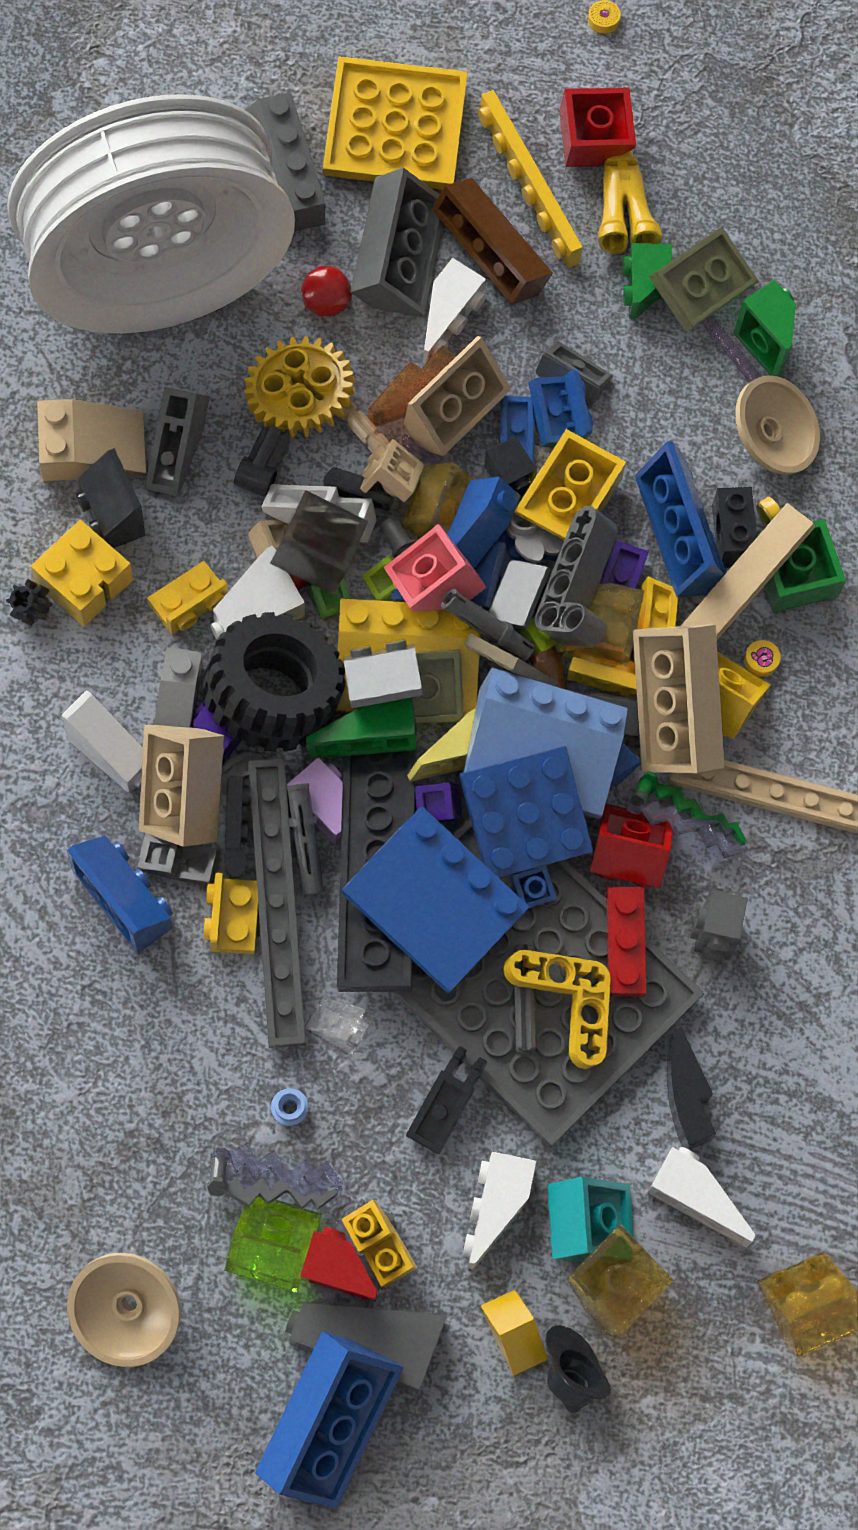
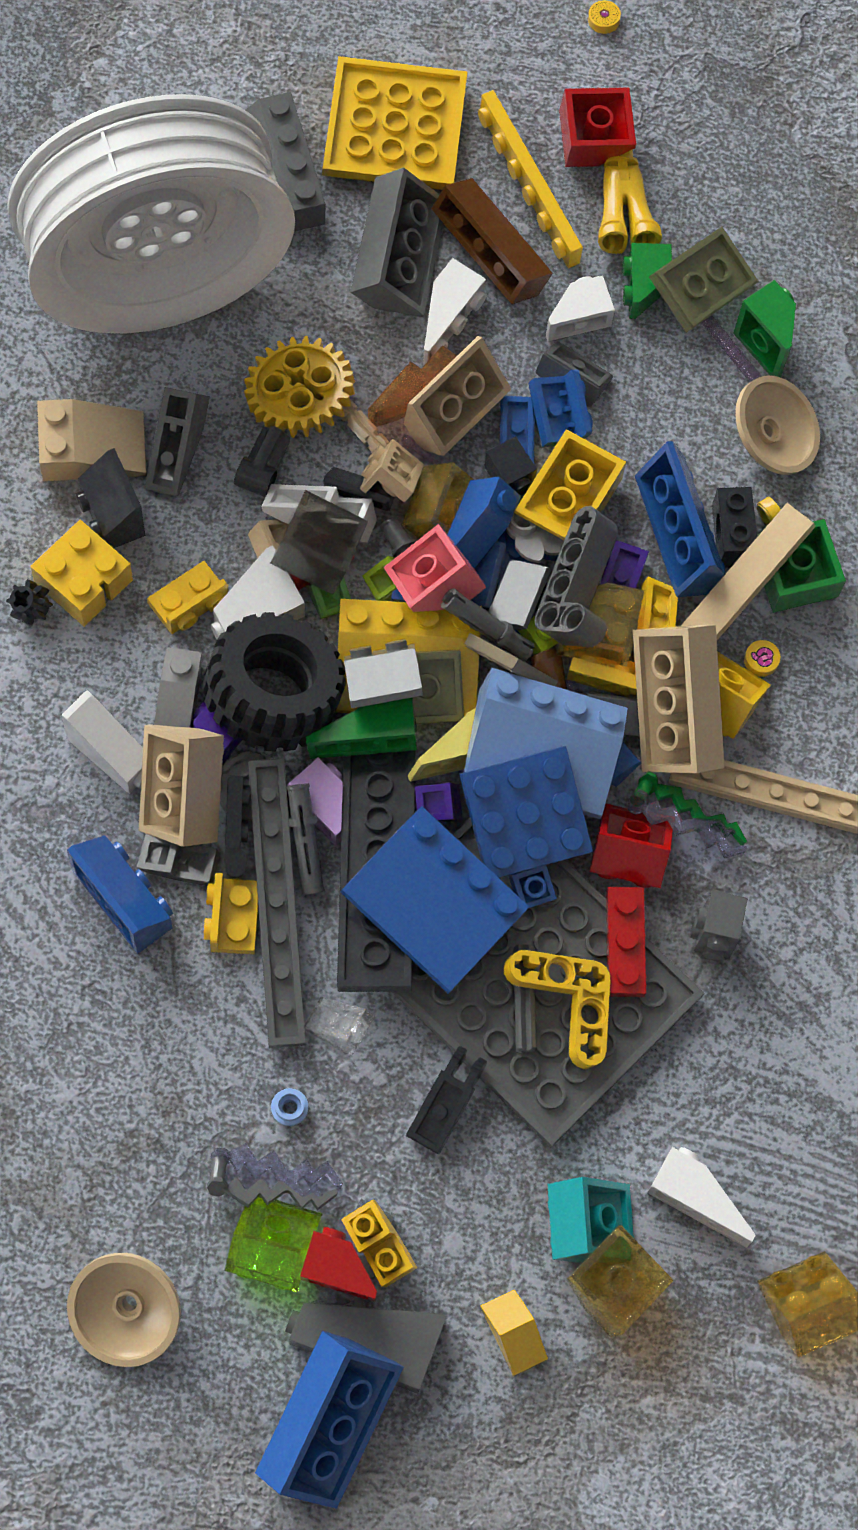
red hair [300,266,352,317] -> none
white slope [462,1151,536,1270] -> none
black piece [545,1325,611,1413] -> none
black slope [667,1027,716,1150] -> none
none -> white slope [546,275,615,341]

